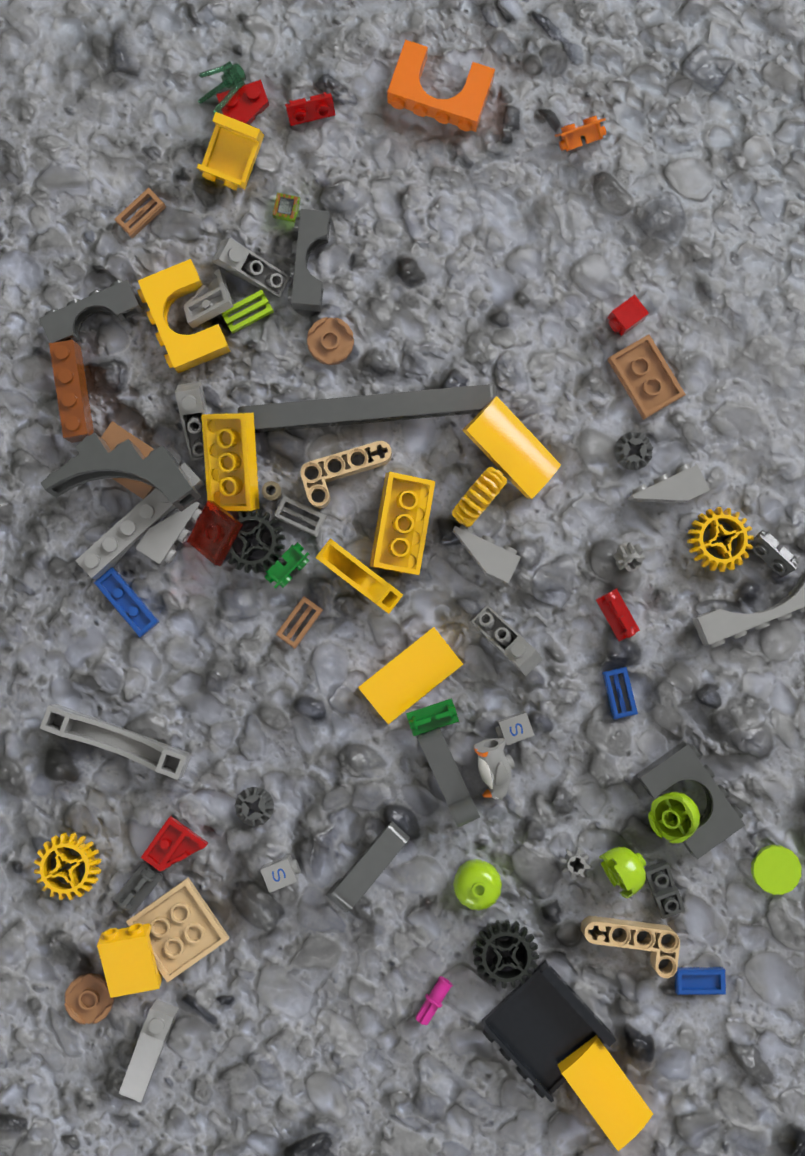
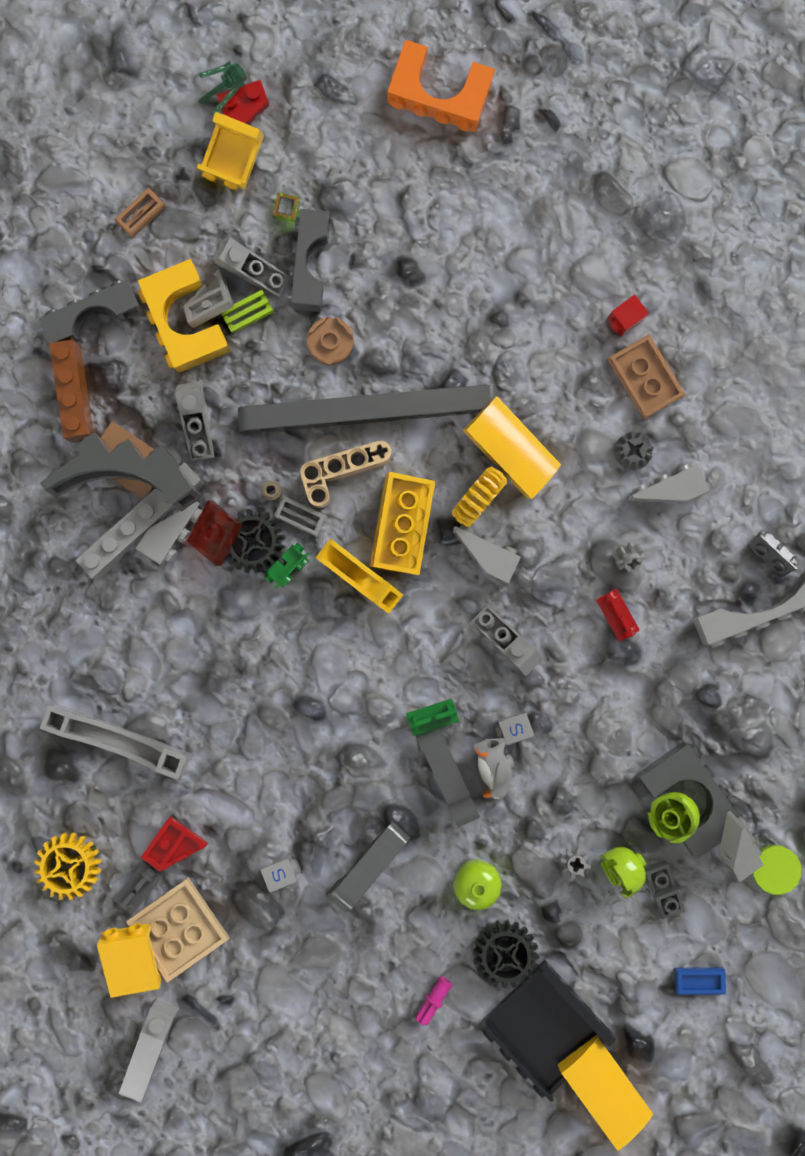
medium nougat tile [65,973,115,1024] -> none
blue tile [94,567,159,637] -> none
yellow slope [201,412,260,511] -> none
dark grey gear [235,787,274,827] -> none
medium nougat tile [276,596,323,649] -> none
red hinge [285,92,336,126] -> none
yellow slope [358,627,463,724] -> none
orange hinge [555,115,606,152] -> none
tan beam [581,916,680,978] -> none
blue tile [602,667,638,719] -> none
yellow gear [687,507,754,572] -> none
none -> light grey slope [719,811,763,882]

